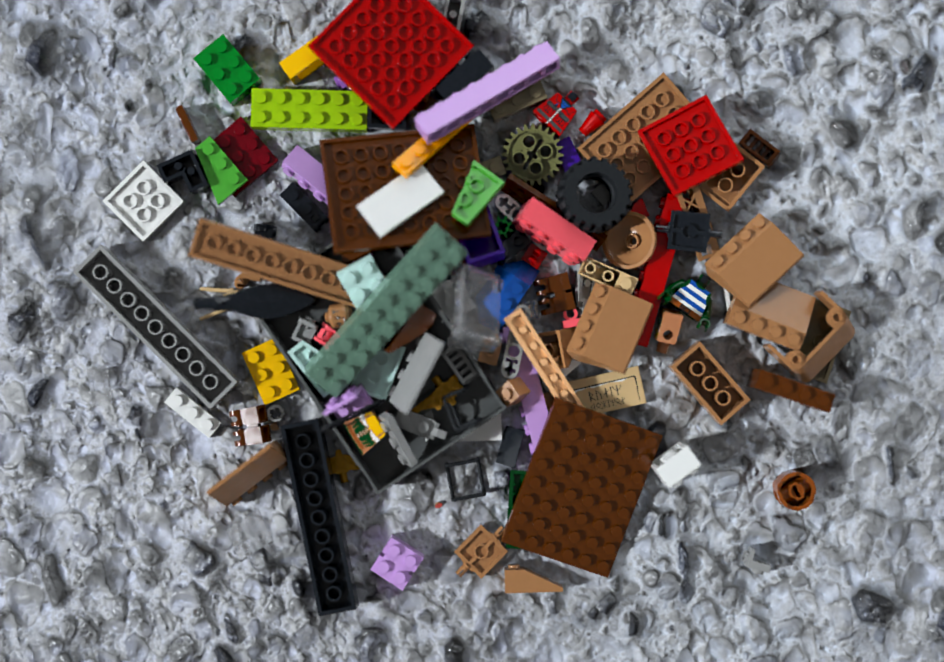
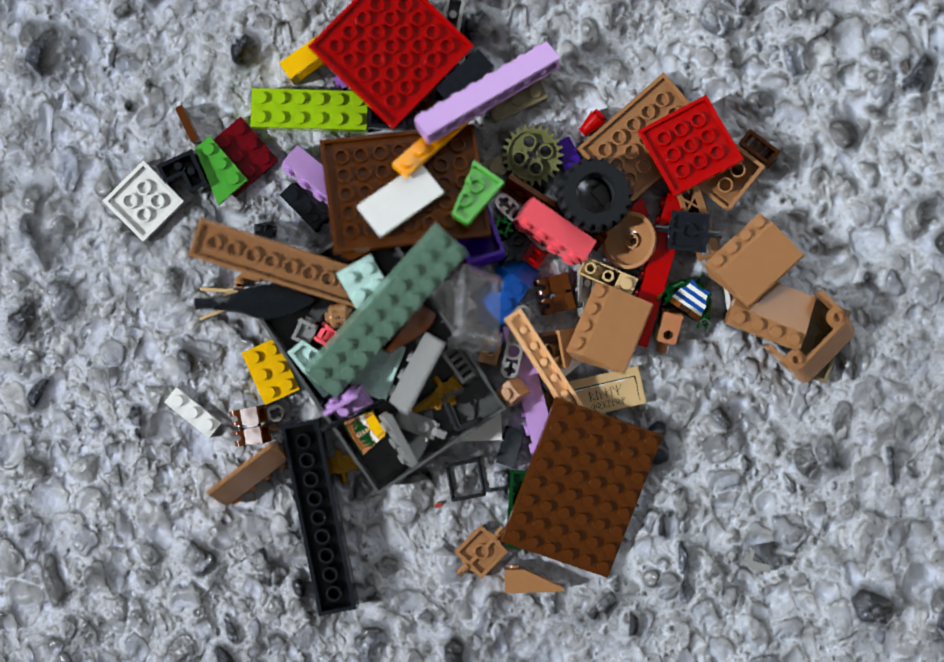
light grey brick [73,245,241,409] -> none
green brick [193,34,263,106] -> none
lavender piece [370,534,424,591] -> none
torso [532,91,579,138] -> none
coral tile [561,309,580,329] -> none
white brick [650,441,701,488] -> none
medium nougat brick [668,341,750,425] -> none
reddish brown arch [746,368,836,413] -> none
dark orange brick [773,470,816,511] -> none

